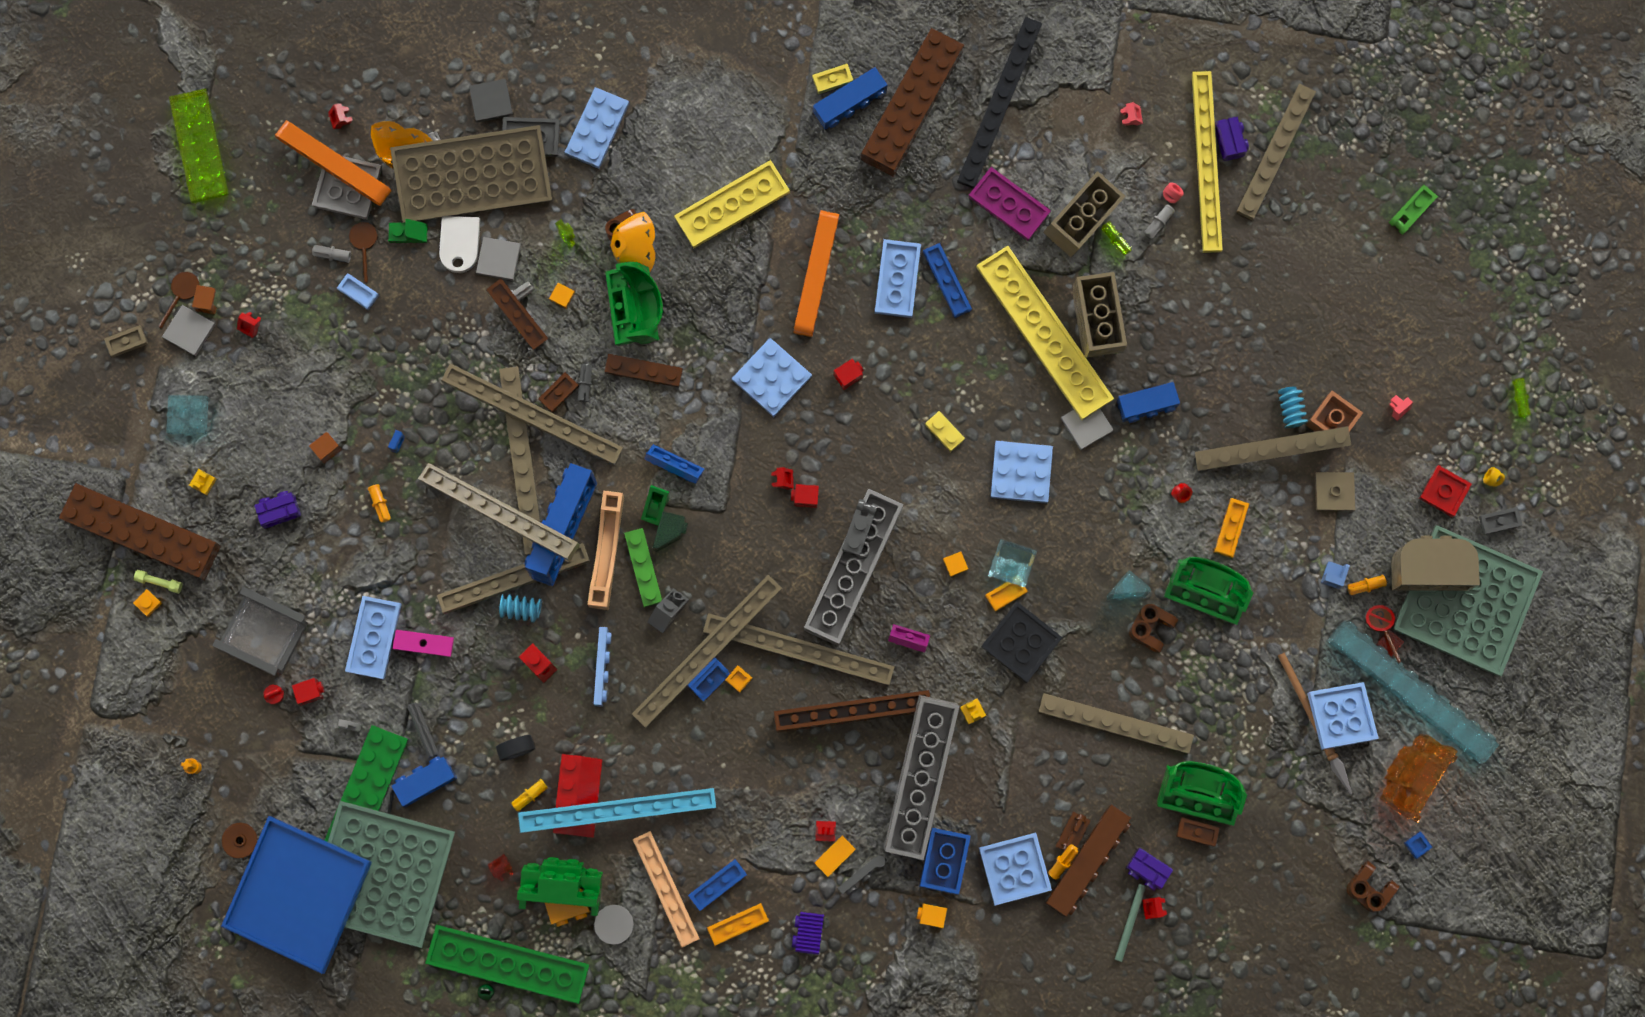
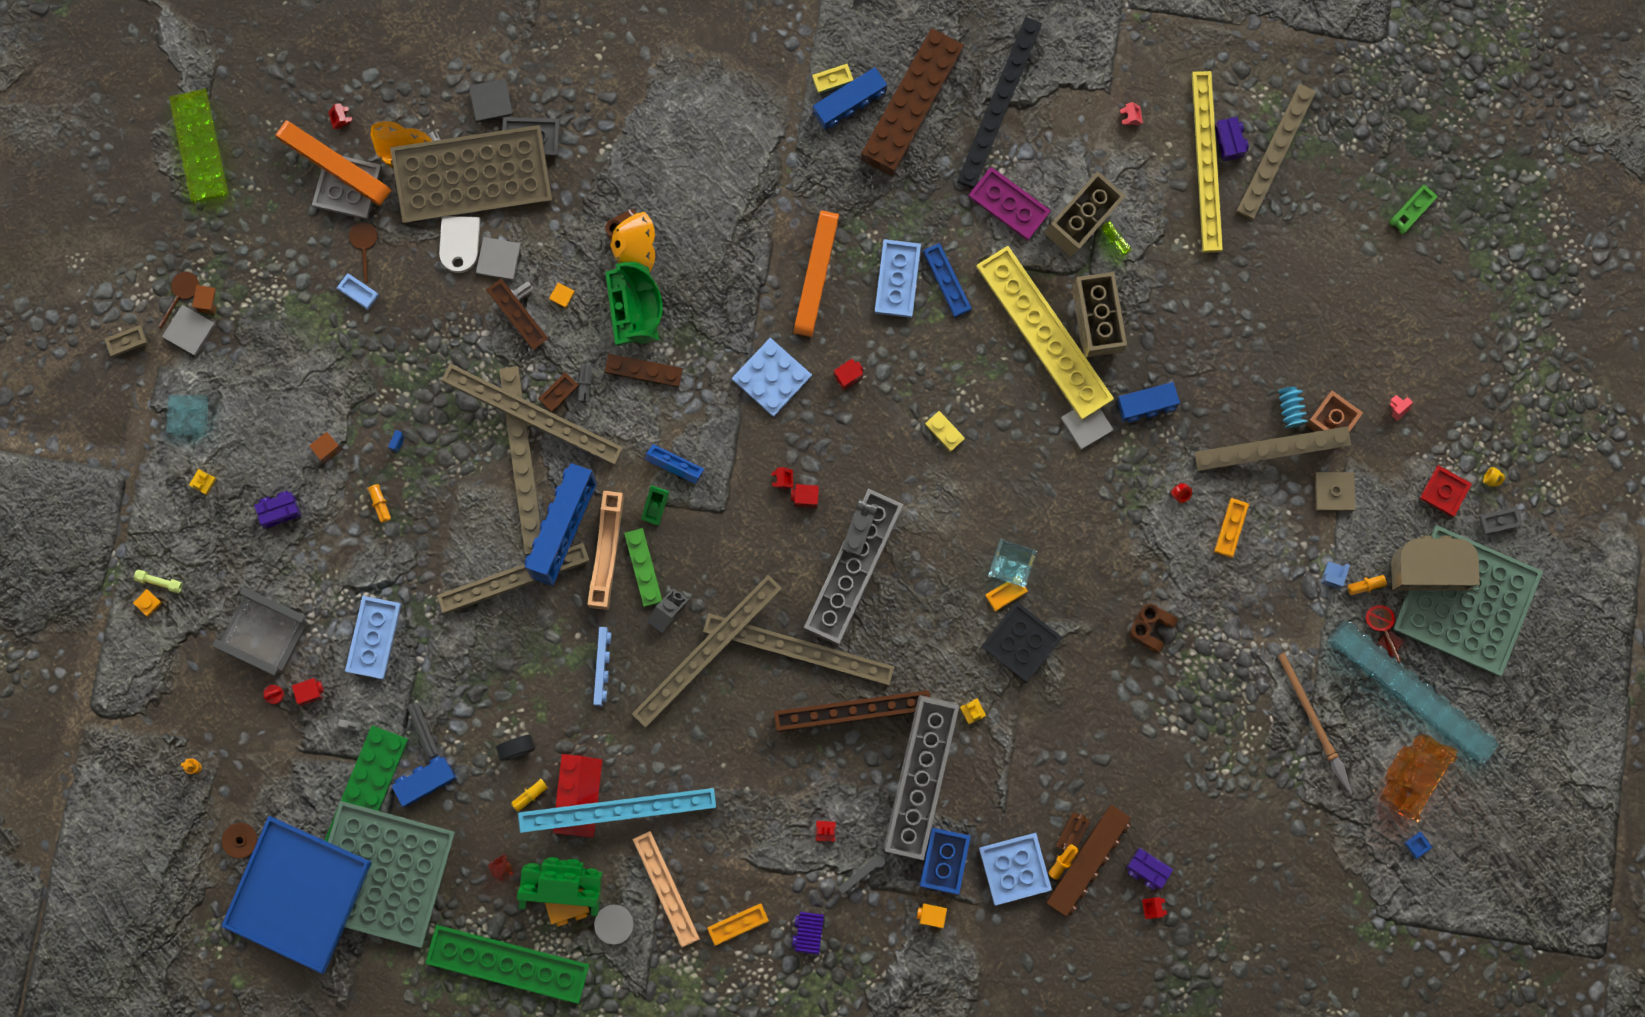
reddish brown brick [59,483,221,581] -> none
red tile [237,312,261,338] -> none
light grey axle [312,245,351,263] -> none
green slope [388,219,428,243] -> none
dark pink tile [393,630,454,657] -> none
dark tan plate [418,463,580,562] -> none
dark green hinge [478,984,494,1000] -> none
medium azure piece [499,594,541,623] -> none
red torso [518,643,558,683] -> none
clear neon green plate [555,219,575,248] -> none
light blue plate [565,87,629,169] -> none
clear green slope [653,511,688,552] -> none
light yellow plate [674,160,790,249] -> none
blue hinge [688,658,730,702] -> none
blue plate [688,859,747,911] -> none
light orange tile [725,665,753,693] -> none
light orange tile [814,835,856,877] -> none
magenta plate [888,624,930,653] -> none
light orange tile [943,552,968,577] -> none
light blue plate [991,441,1053,503] -> none
dark tan plate [1038,693,1194,754] -> none
clear light blue slope [1107,570,1151,600] -> none
sand green bar [1115,884,1146,962] -> none
light grey axle [1144,204,1175,239] -> none
green piece [1157,761,1247,826] -> none
coral tile [1163,182,1184,204] -> none
green piece [1164,557,1253,625] -> none
reddish brown plate [1176,817,1220,847] -> none
light blue plate [1307,682,1379,750] -> none
reddish brown piece [1347,861,1400,912] -> none
clear neon green pin [1512,378,1531,418] -> none

